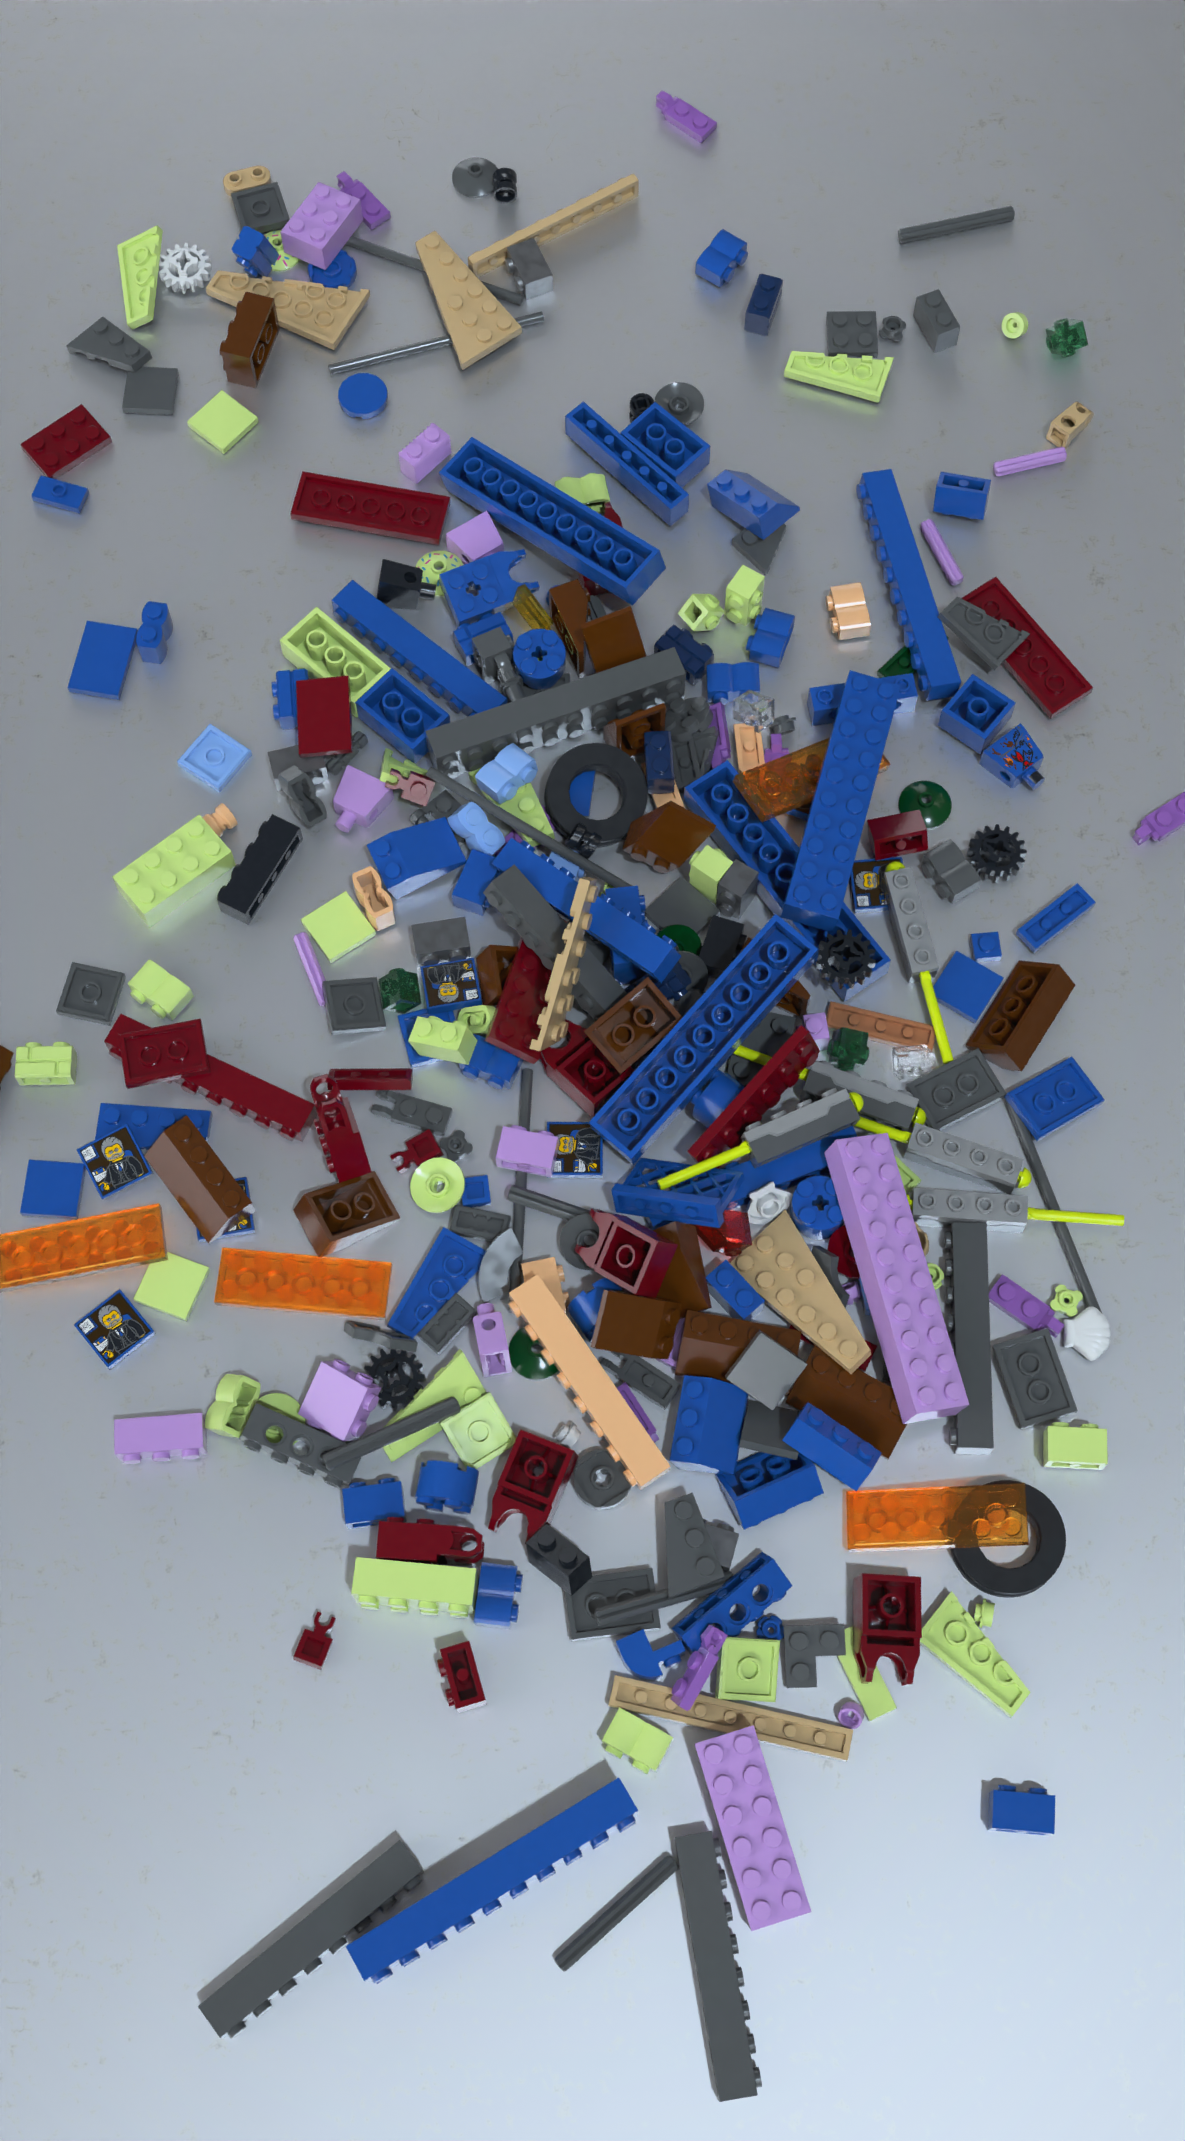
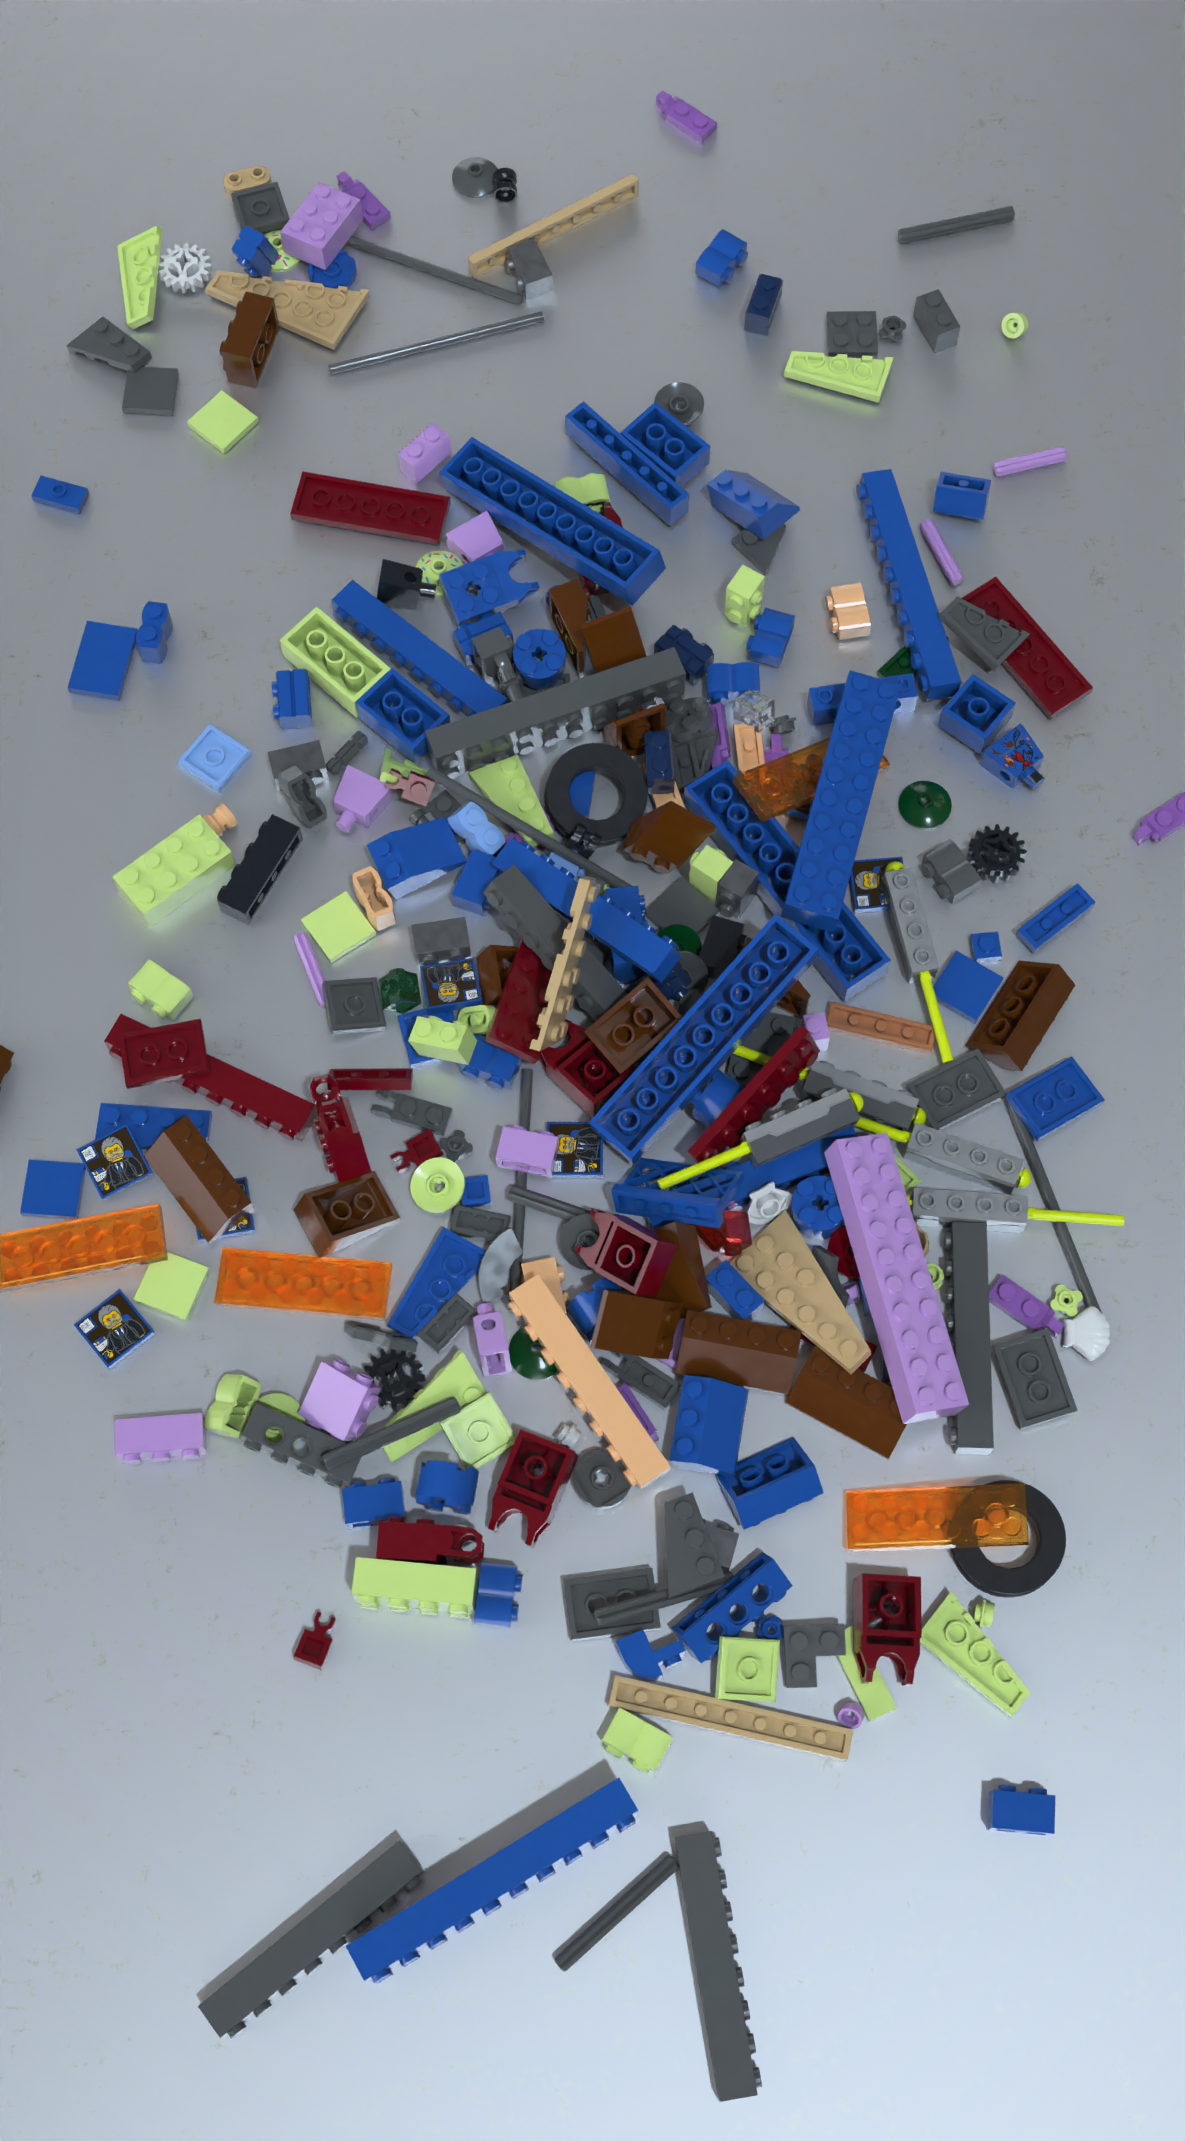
yellowish green brick [15,1042,77,1085] -> none
dark red plate [20,404,112,479] -> none
dark grey tile [56,962,126,1026] -> none
dark red tile [296,675,353,758] -> none
blue tile [338,373,388,419] -> none
tan wing [415,231,522,370] -> none
dark red brick [437,1641,487,1713] -> none
light blue brick [475,743,538,804] -> none
clear yellow tile [513,584,554,630] -> none
black brick [526,1524,592,1596] -> none
black wheel [629,393,654,423] -> none
medium lavender hinge [671,1624,728,1711] -> none
yellowish green brick [678,593,725,631] -> none
lavender brick [694,1725,811,1931] -> none
tile [725,1329,808,1410] -> none
dark grey tile [739,1400,800,1460] -> none
blue slope [782,1402,882,1491] -> none
black gear [815,929,876,989] -> none
clear green brick [827,1027,869,1071] -> none
dark red brick [867,810,928,860] -> none
clear brick [892,1045,936,1080] -> none
yellowish green brick [1043,1422,1108,1470] -> none
clear green brick [1045,318,1088,357] -> none
tan leg [1046,401,1094,449] -> none

